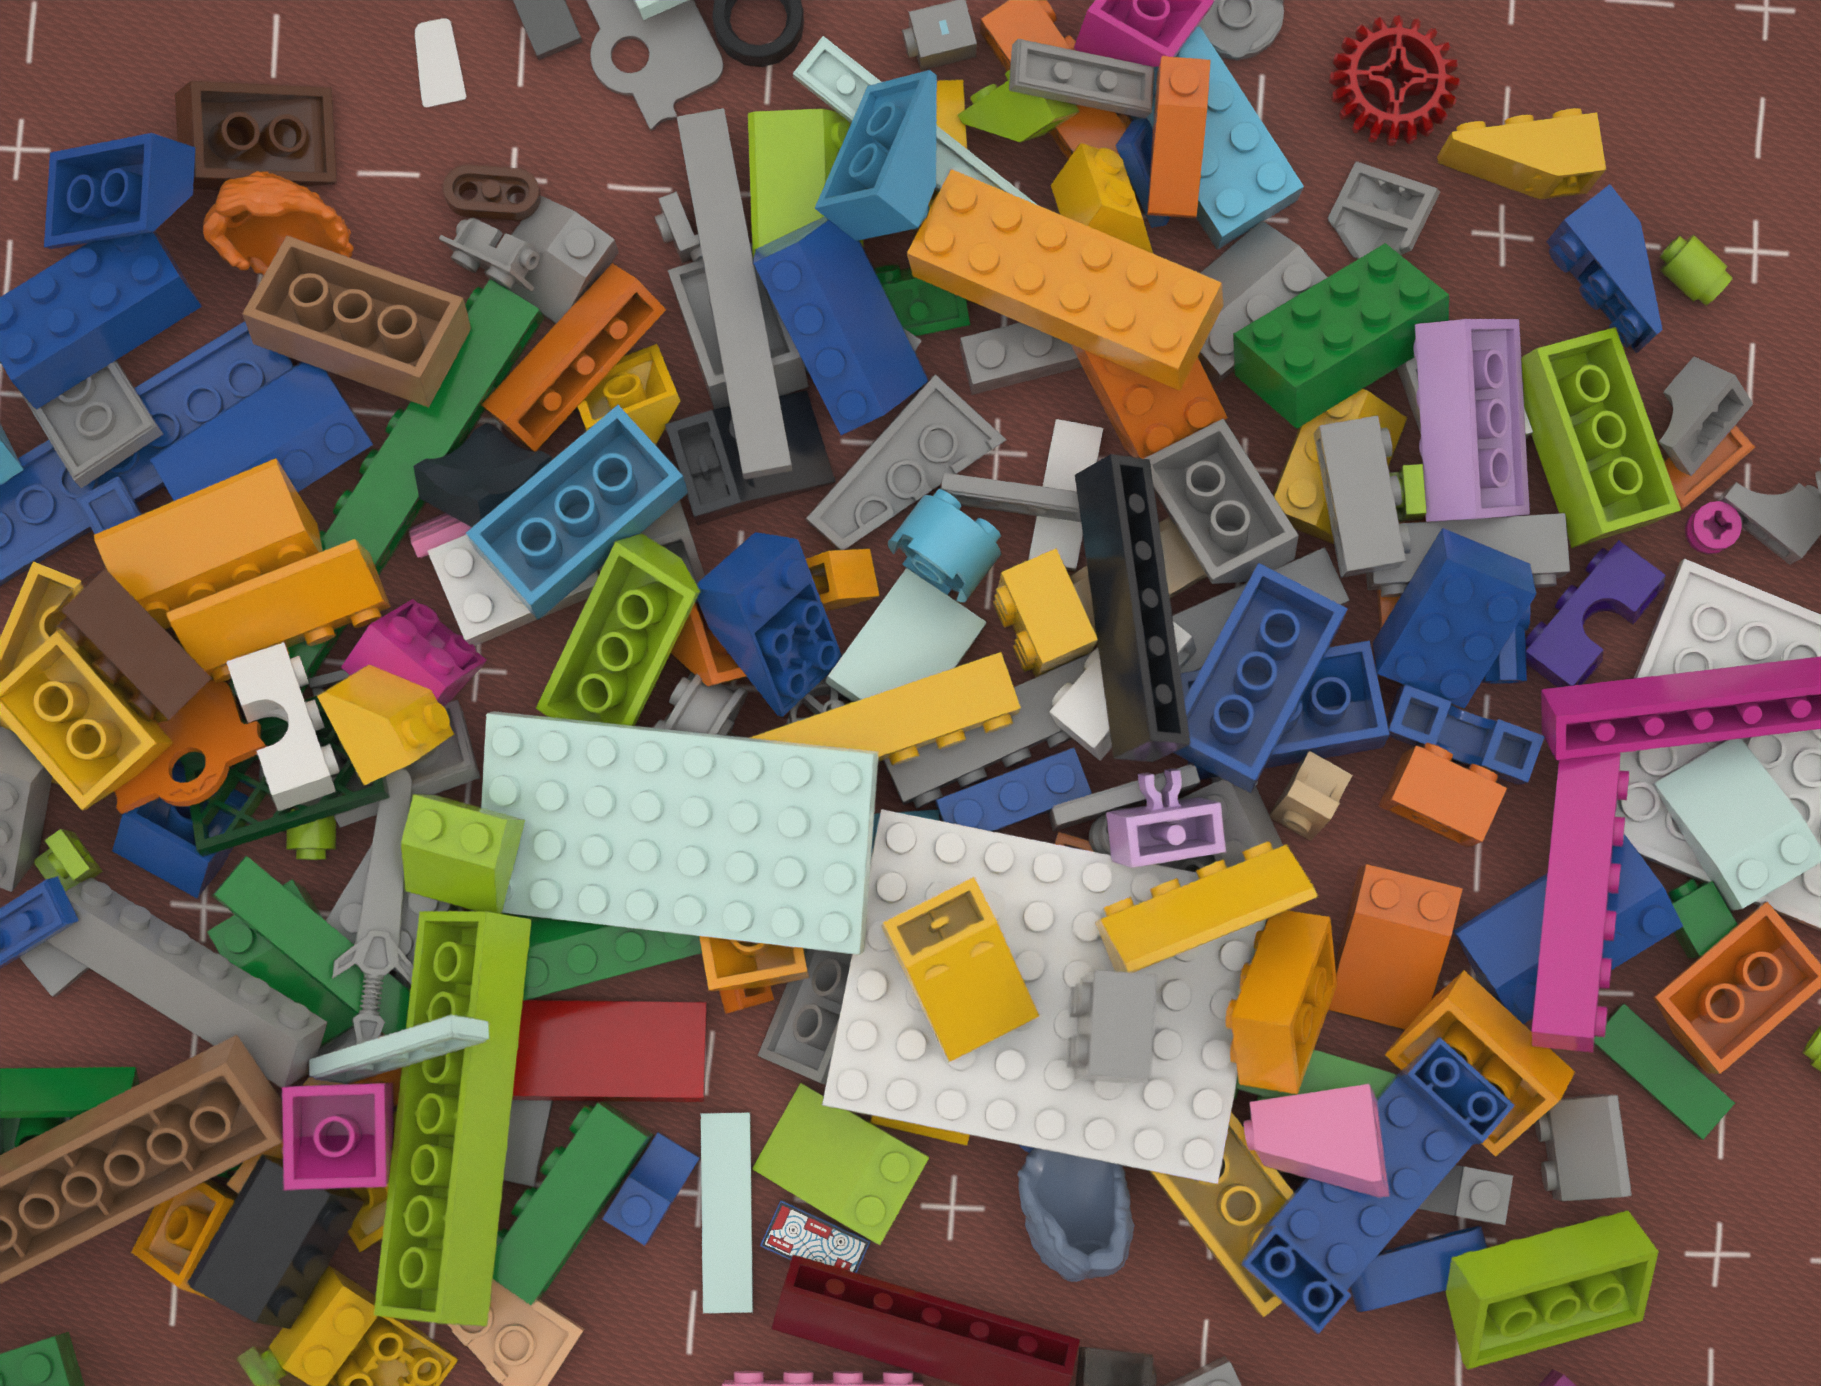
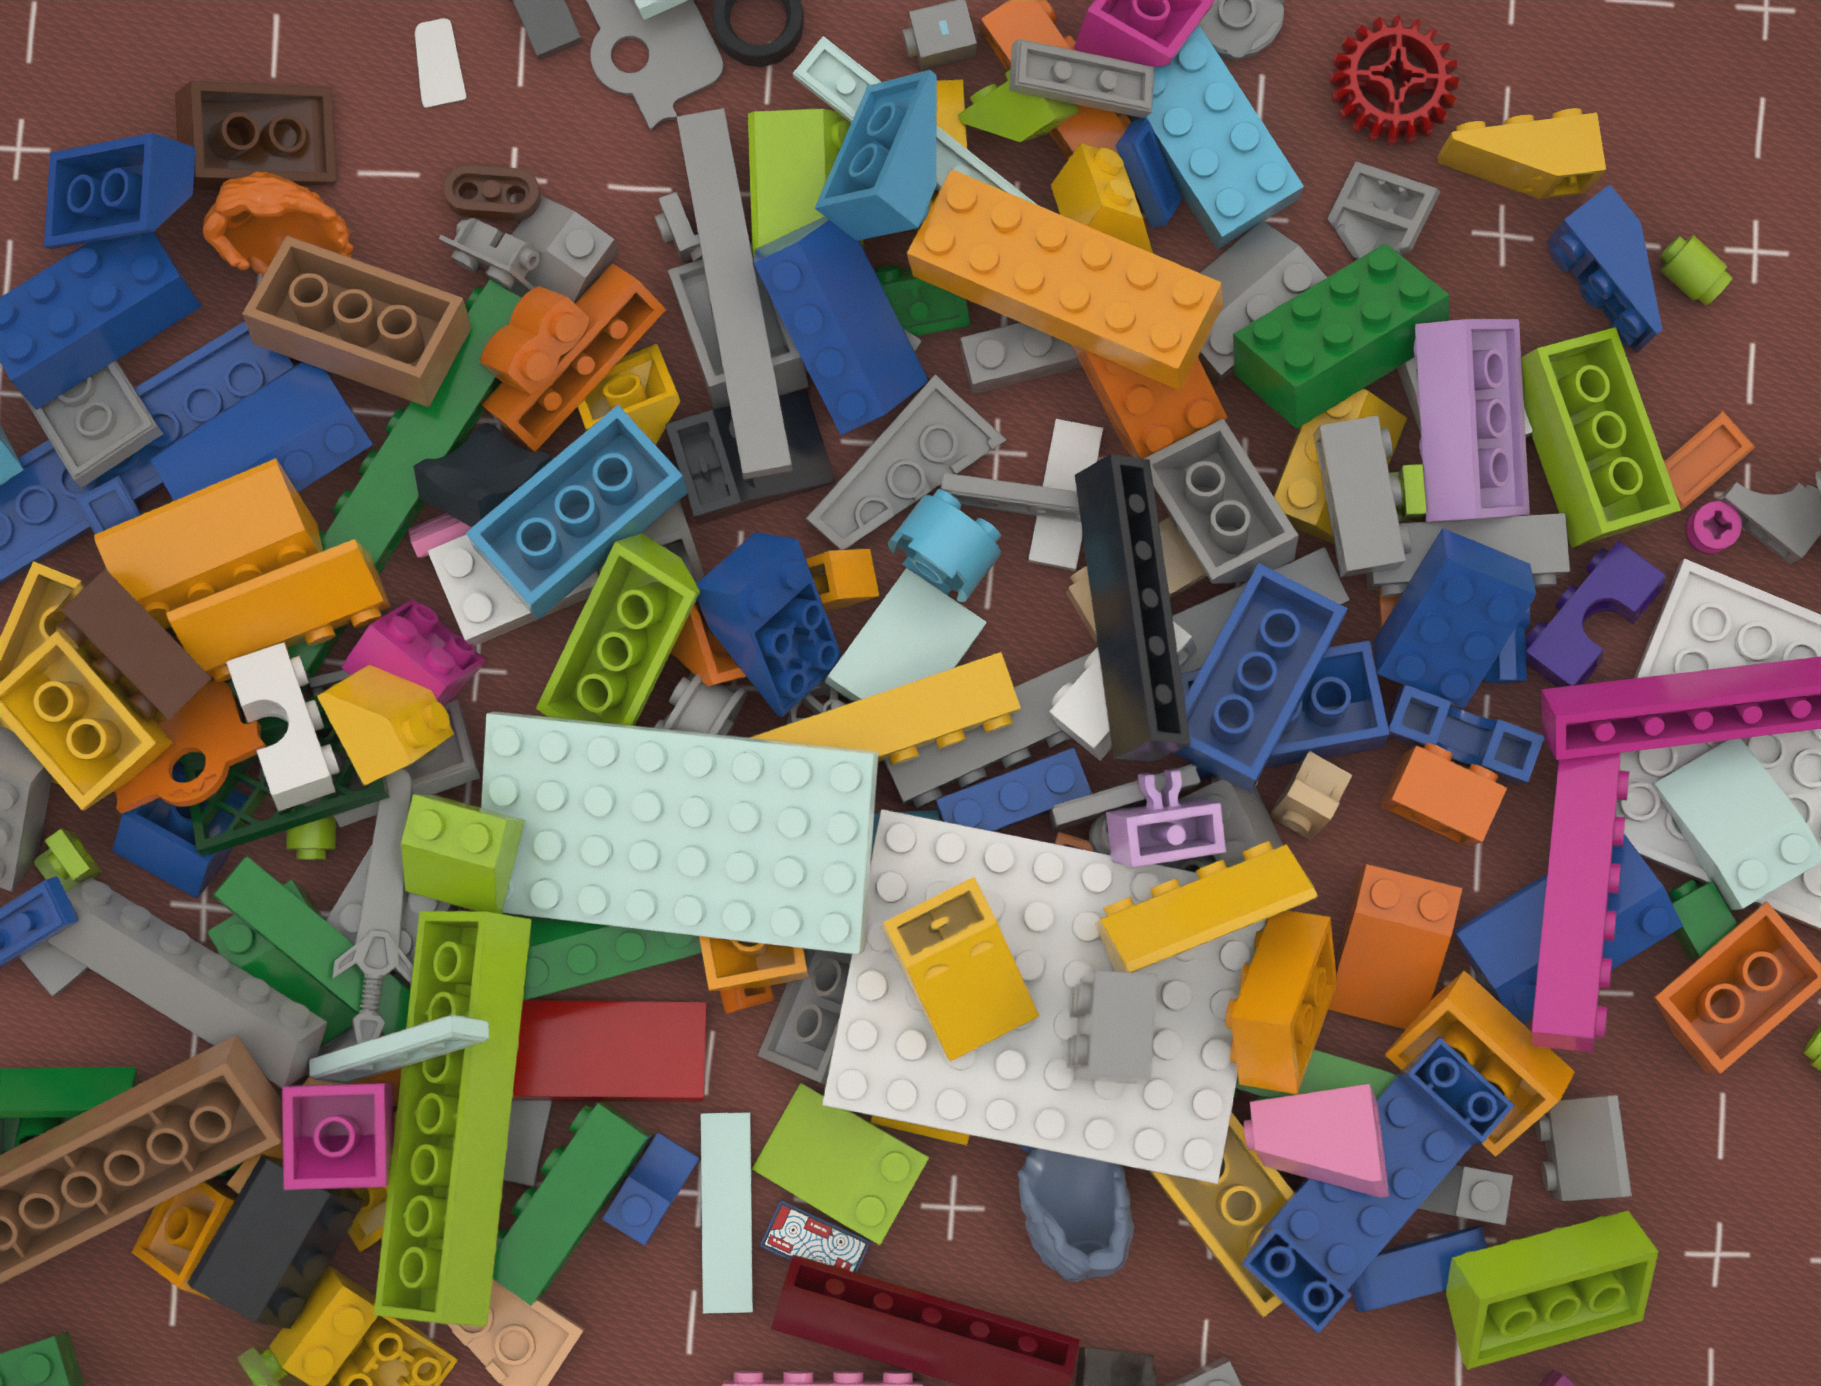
yellow brick [993,548,1098,677] -> none
orange slope [1147,56,1211,218] -> none
green tile [1594,1003,1735,1140] -> none
light grey arch [1659,357,1753,476] -> none
none -> orange brick [480,286,589,394]

